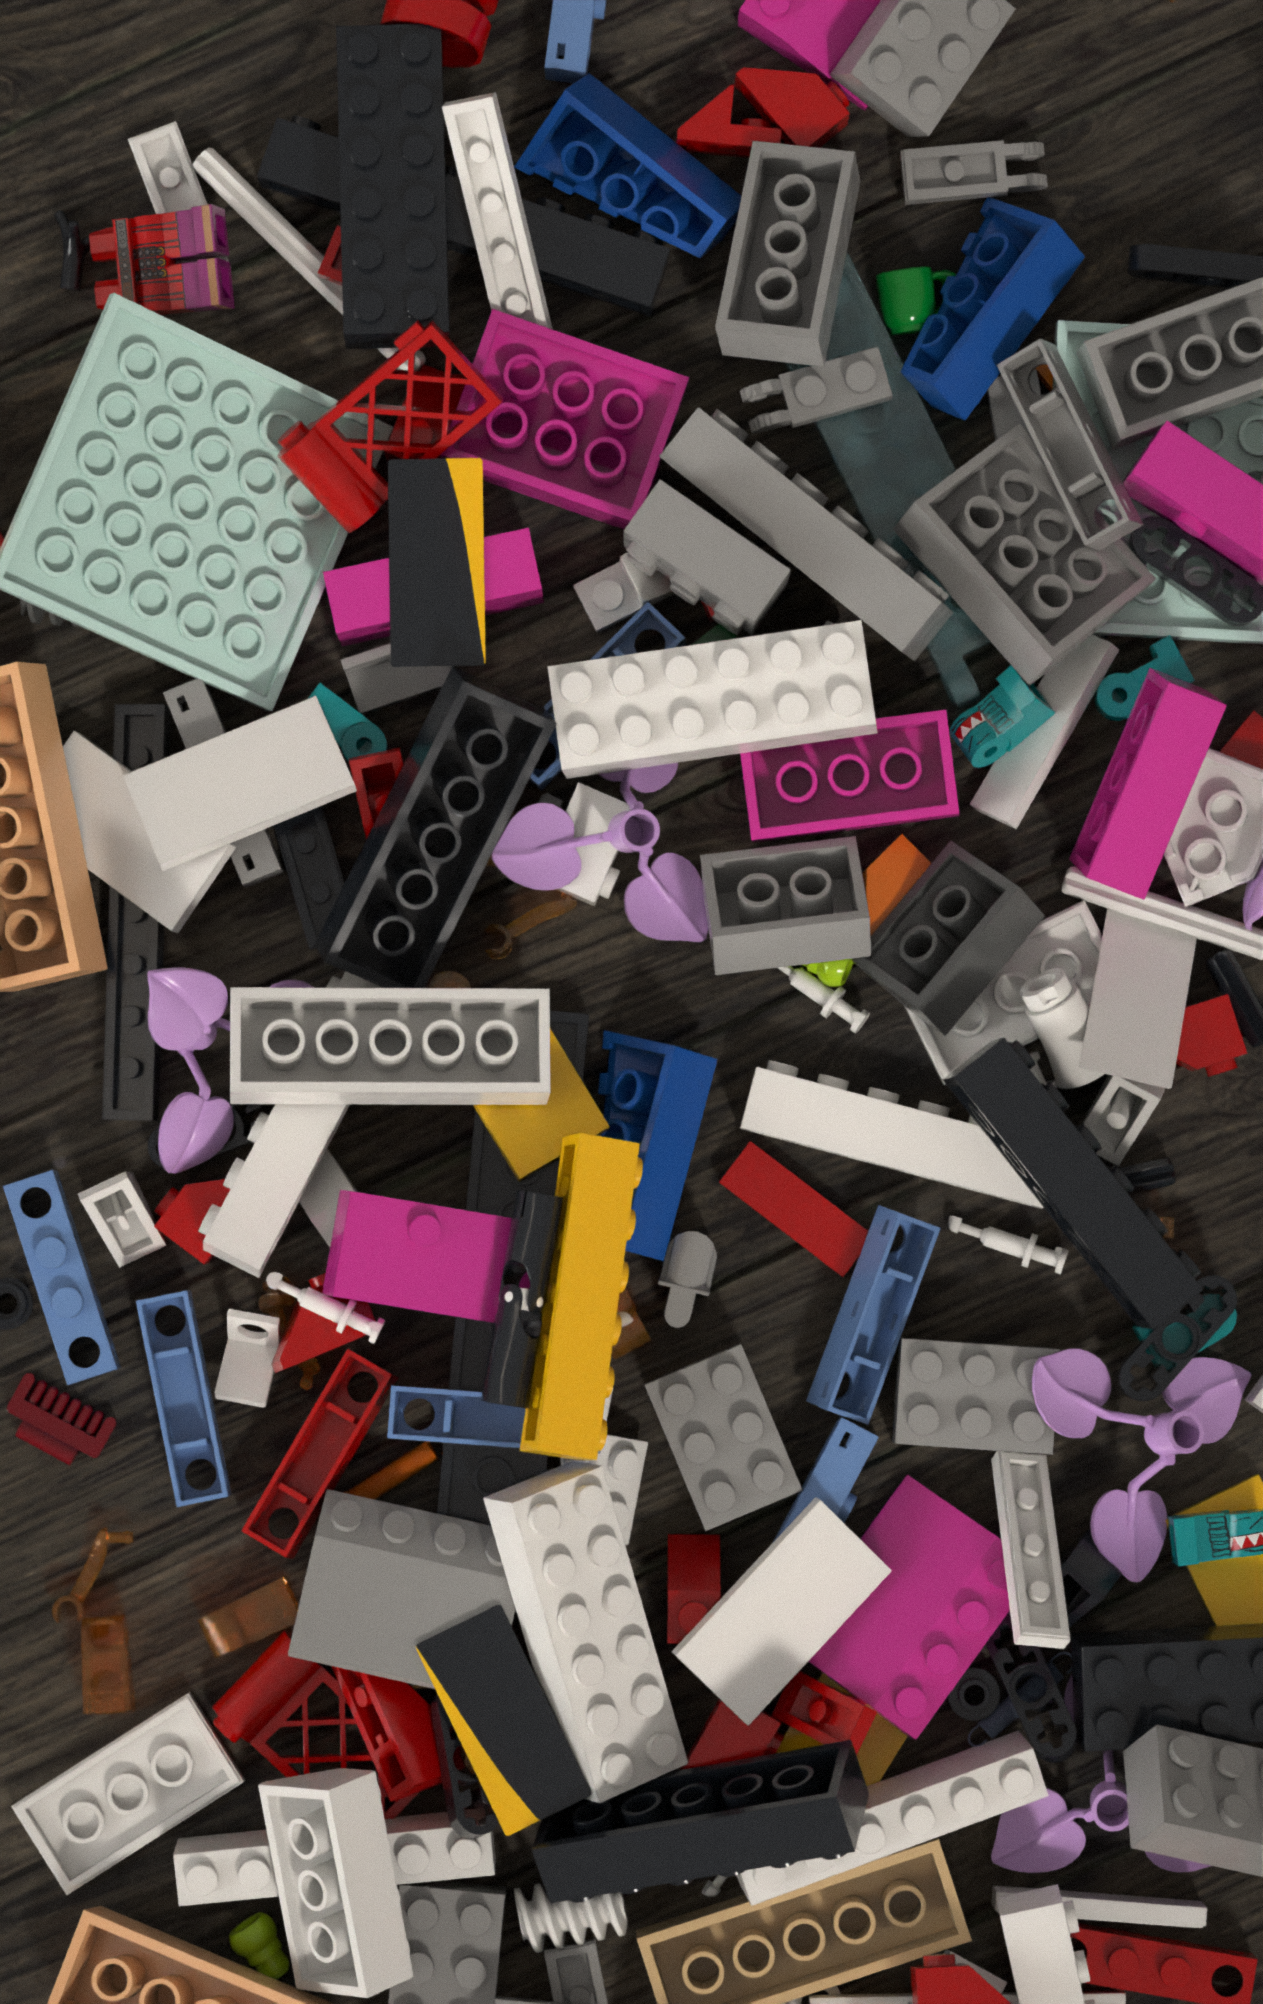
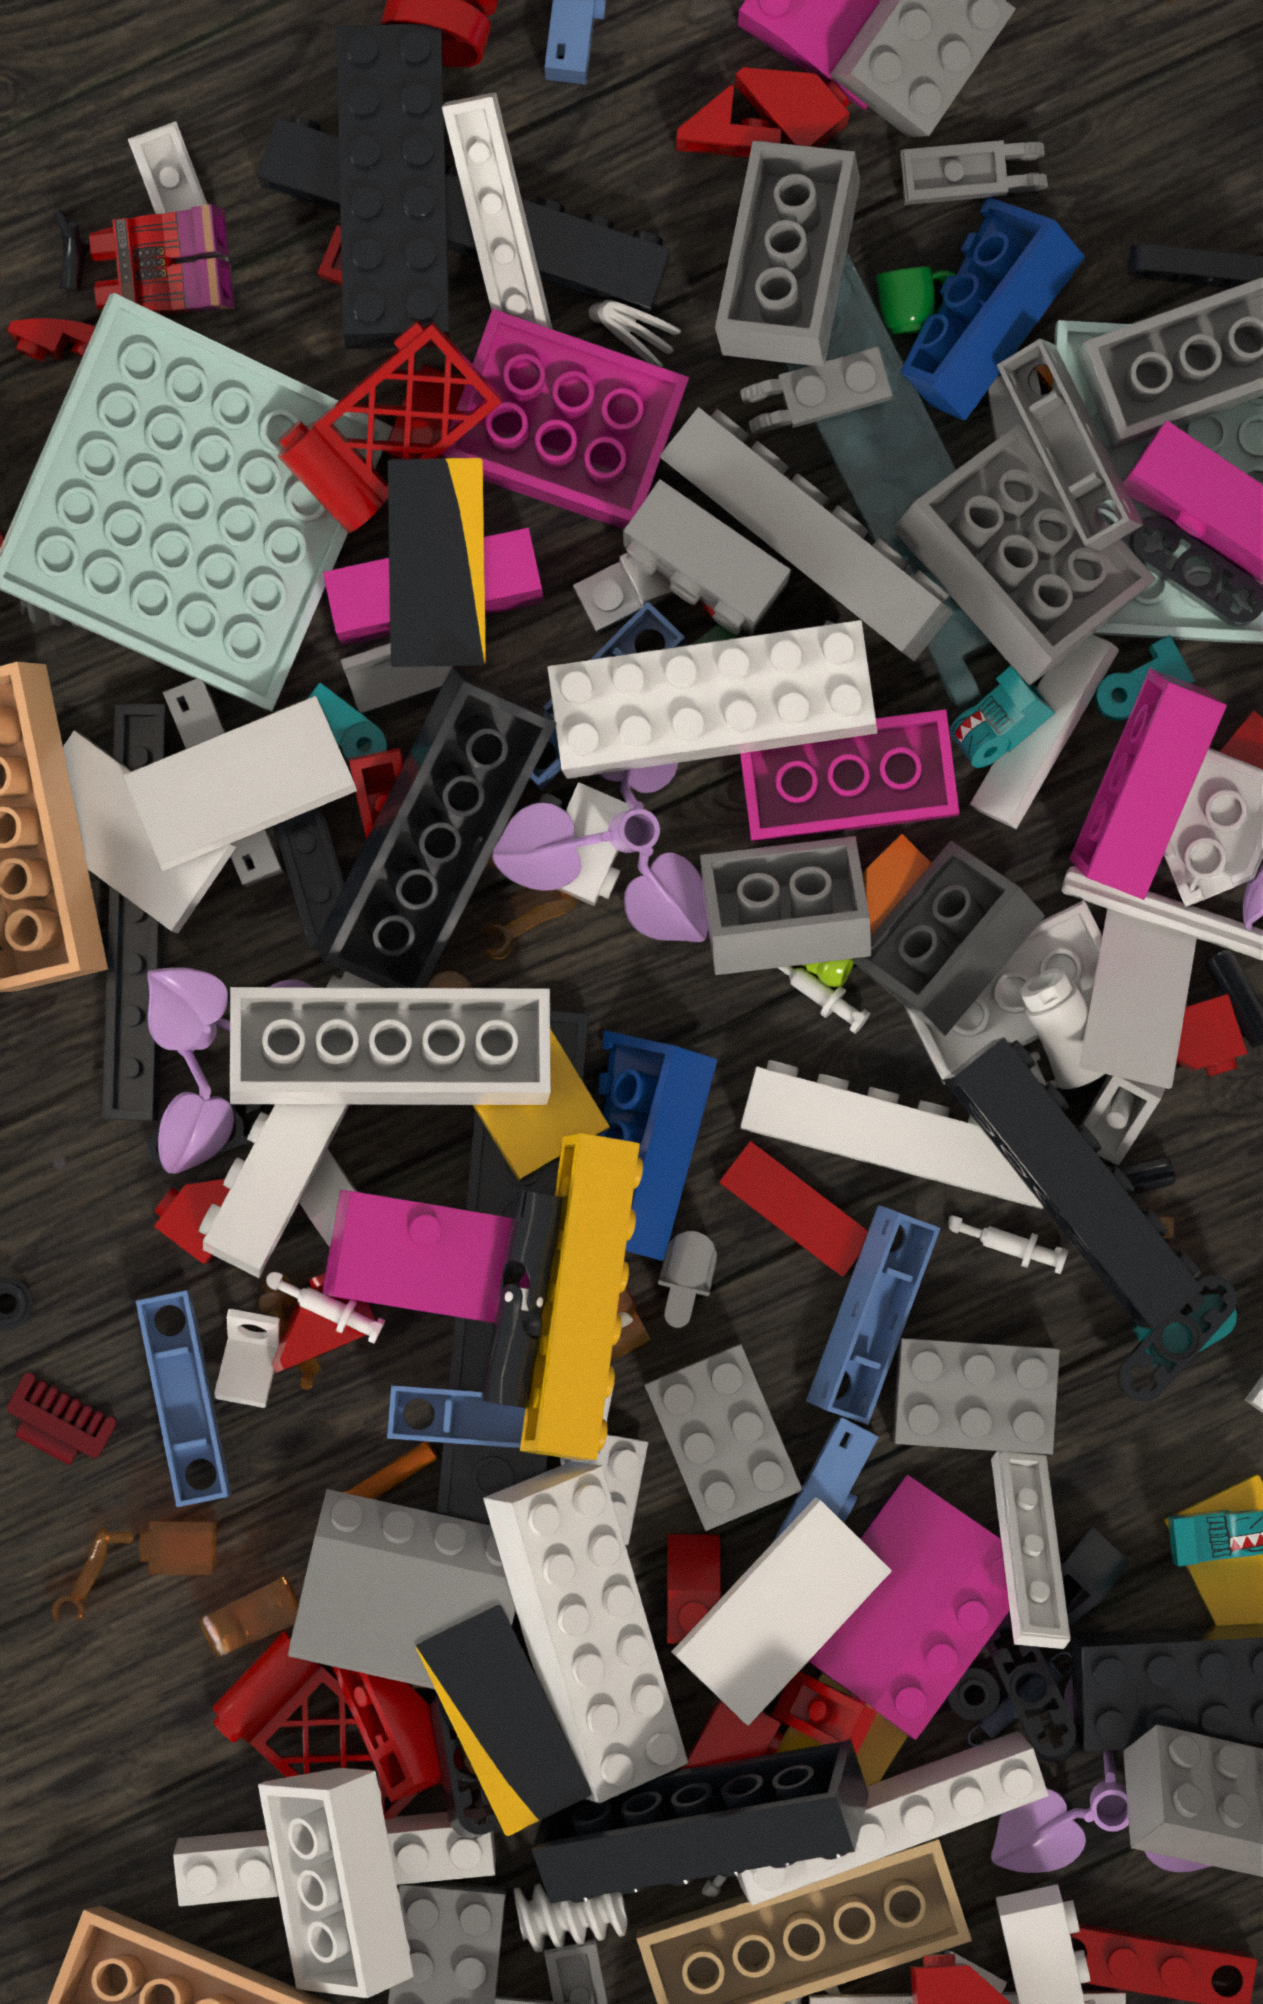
medium blue piece [3,1170,121,1385] -> none
white tile [11,1692,245,1895] -> none
white slope [78,1171,166,1268] -> none
clear orange leg [81,1614,136,1716] -> none
white axle [193,147,426,371] -> none
lime piece [229,1912,289,1979] -> none
red piece [241,1349,398,1559] -> none
blue wedge [514,73,742,258] -> none
white tile [991,1885,1207,1928] -> none
lavender plant [1032,1349,1252,1582] -> none
none -> red slope [7,318,96,362]
none -> clear orange brick [139,1519,217,1575]
none -> white piece [589,299,681,368]

